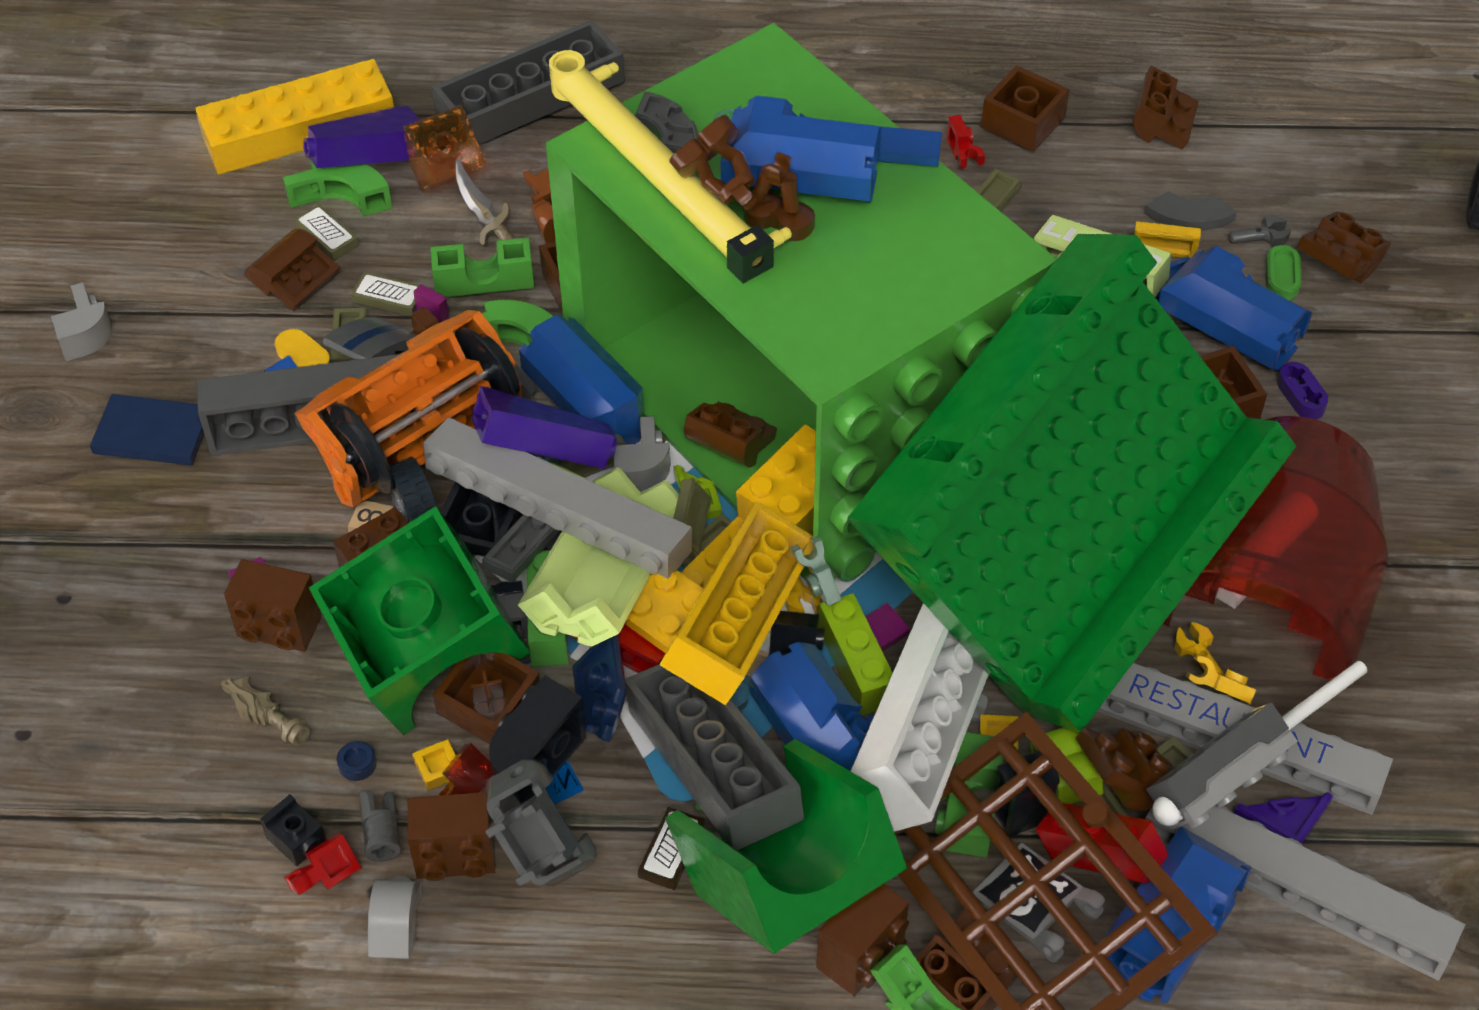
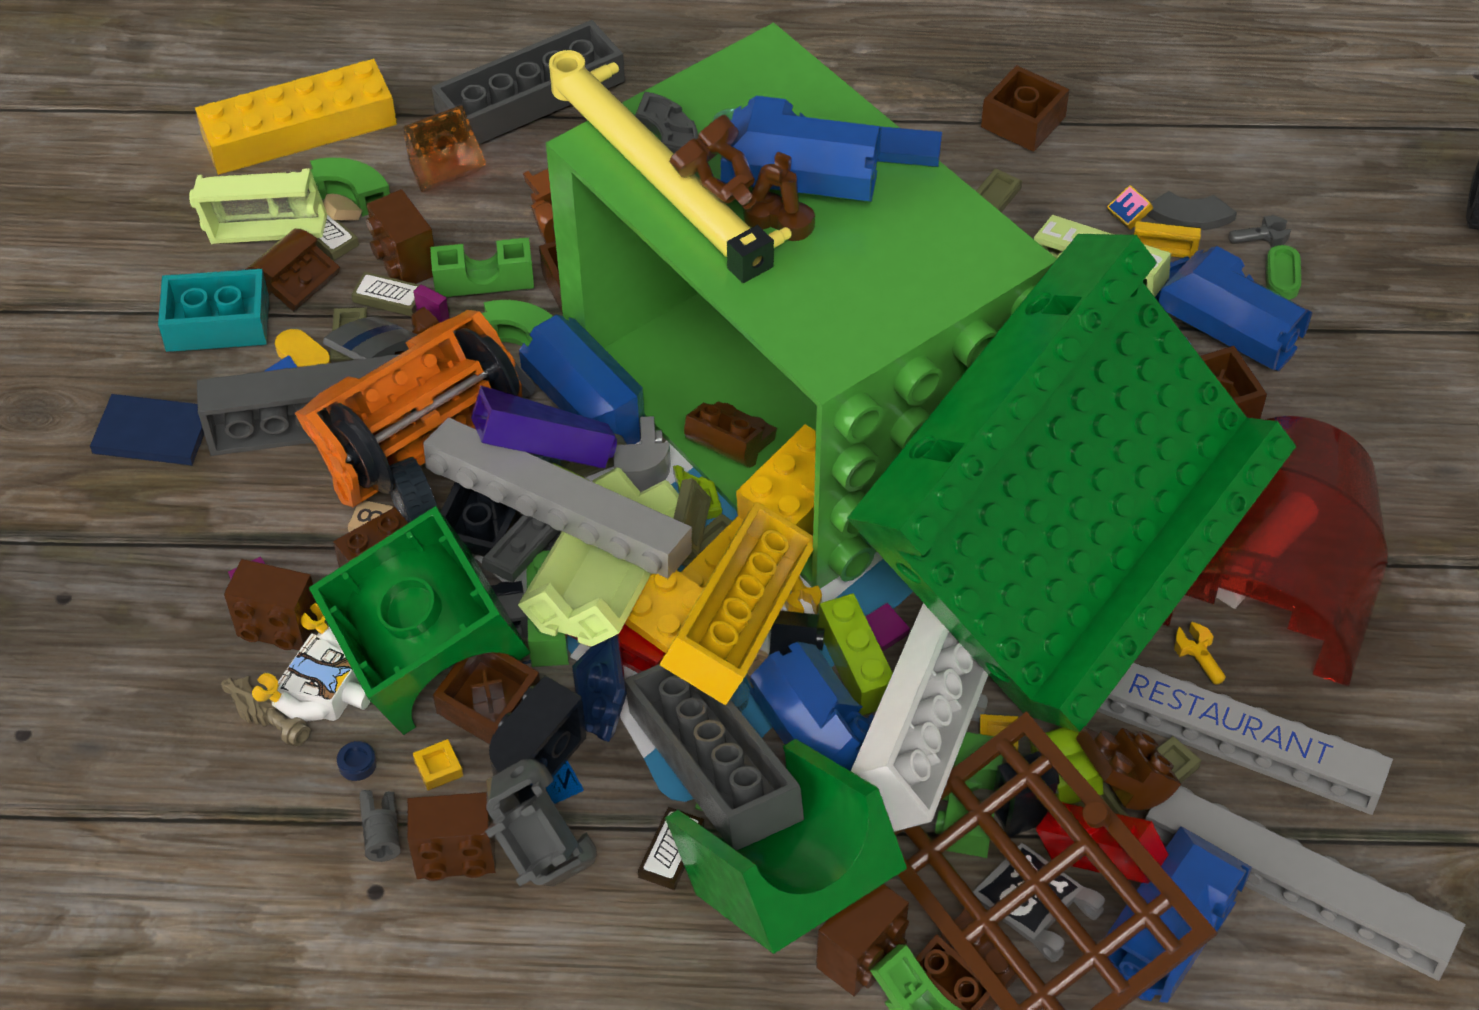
light grey brick [51,282,112,361] -> none
black brick [260,794,326,866] -> none
red plate [284,833,361,895] -> none
dark purple slope [303,105,428,168] -> none
light grey brick [368,876,422,959] -> none
clear red plate [437,743,493,796] -> none
piece [455,158,515,247] -> none
sand green plate [790,536,842,606] -> none
red plate [947,114,985,169] -> none
reddish brown brick [1133,66,1198,149] -> none
piece [1146,661,1367,829] -> none
yellow plate [1186,654,1256,704] -> none
dark purple tile [1234,792,1334,844] -> none
dark purple beam [1277,362,1328,420] -> none
reddish brown brick [1297,211,1391,283] -> none
none -> teal brick [158,269,269,352]
none -> yellowish green door [189,168,327,244]
none -> torso [252,603,371,722]
none -> tan tile [323,194,362,221]
none -> reddish brown brick [366,189,435,284]
none -> tile [1107,185,1153,230]

